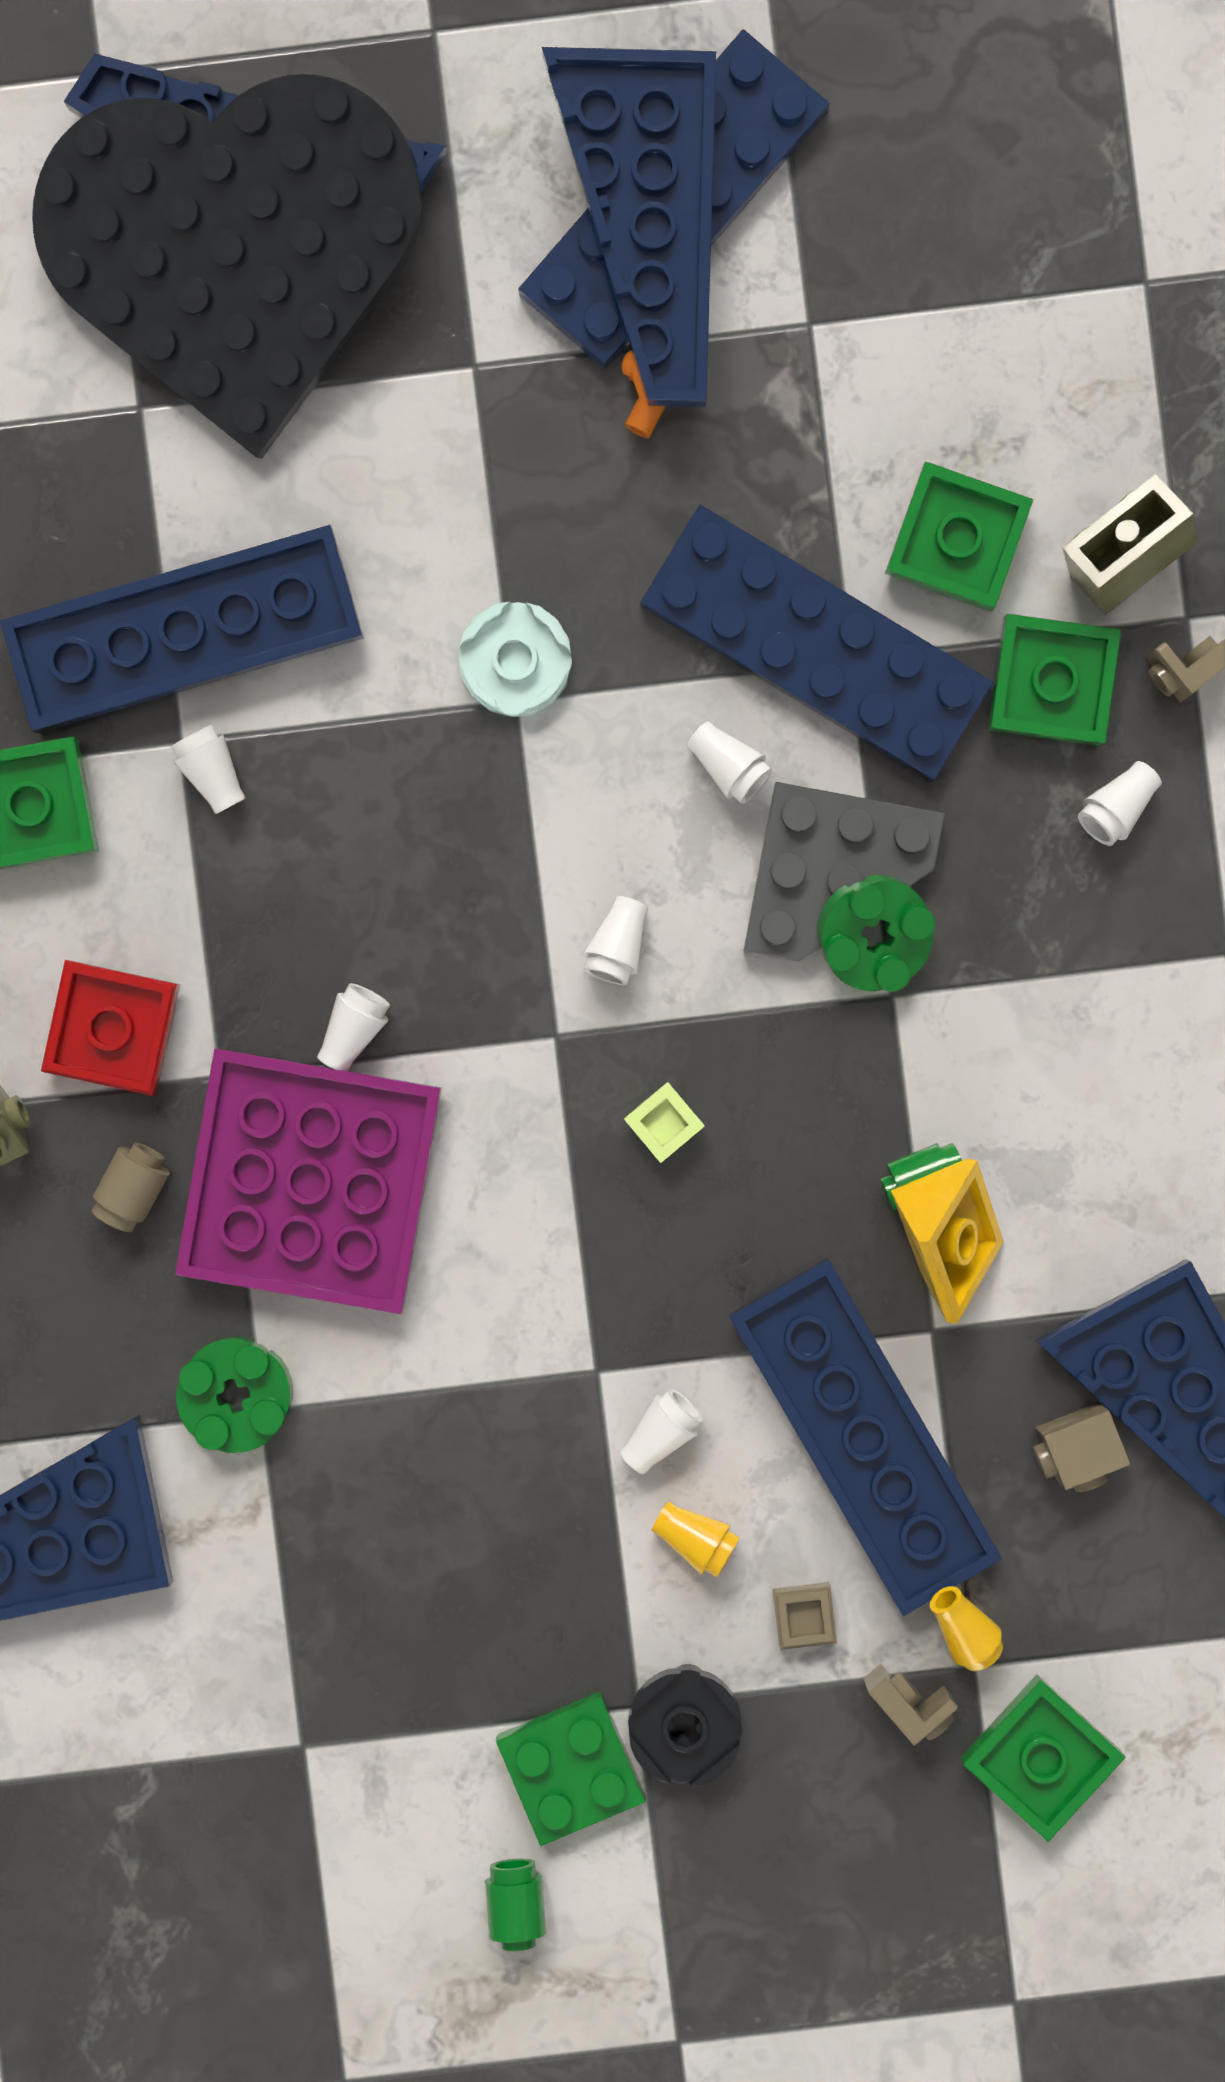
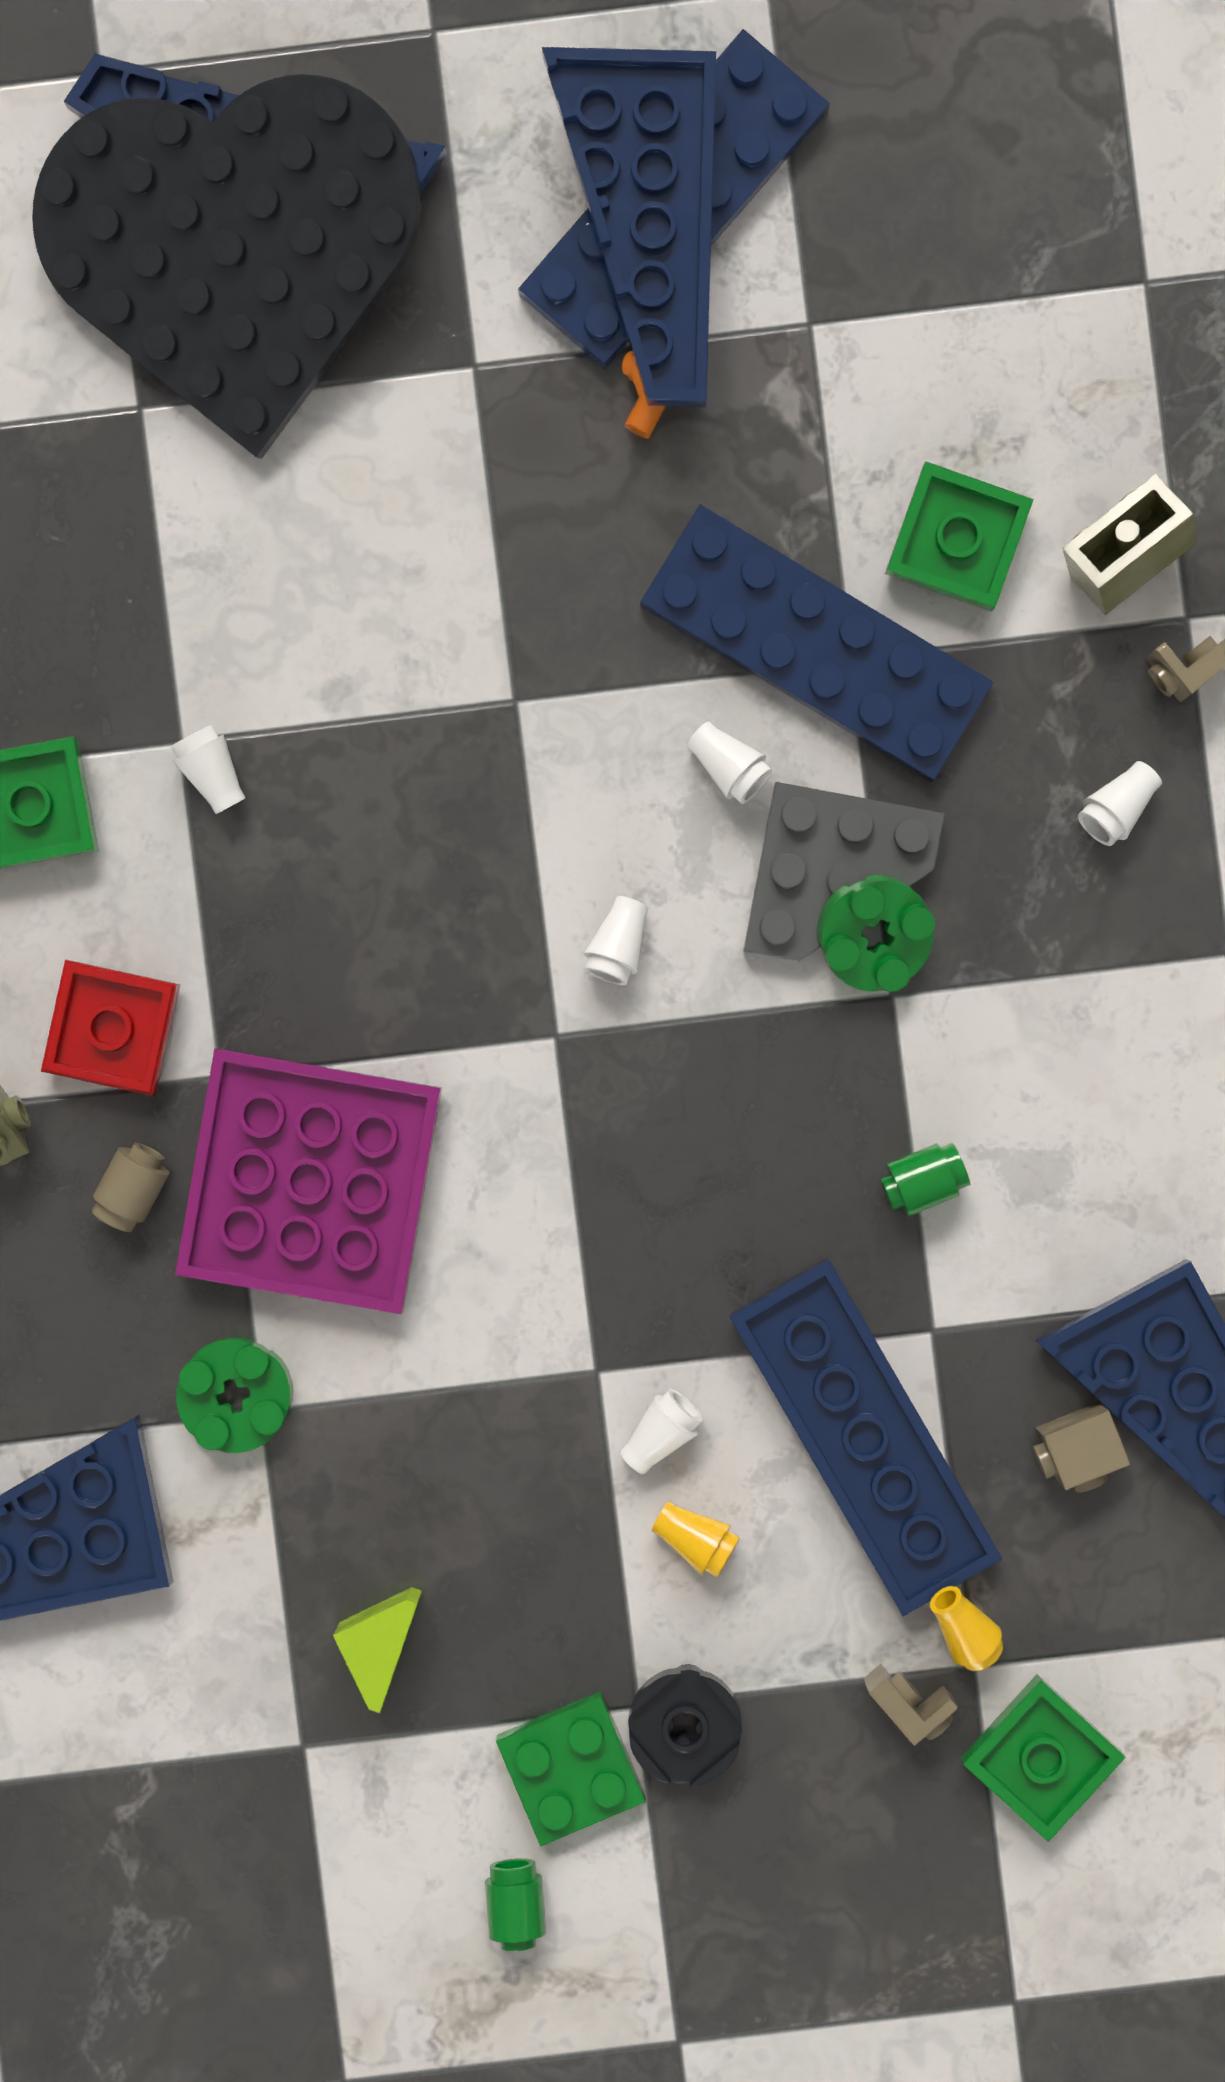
dark blue plate [0,525,364,734] -> none
white cone [317,983,390,1071] -> none
light aqua tile [458,602,572,717] -> none
yellowish green plate [624,1082,704,1163] -> none
dark tan tile [772,1582,837,1650] -> none
yellow slope [891,1159,1004,1324] -> none
green plate [988,613,1121,746] -> none
none -> lime slope [333,1587,422,1713]

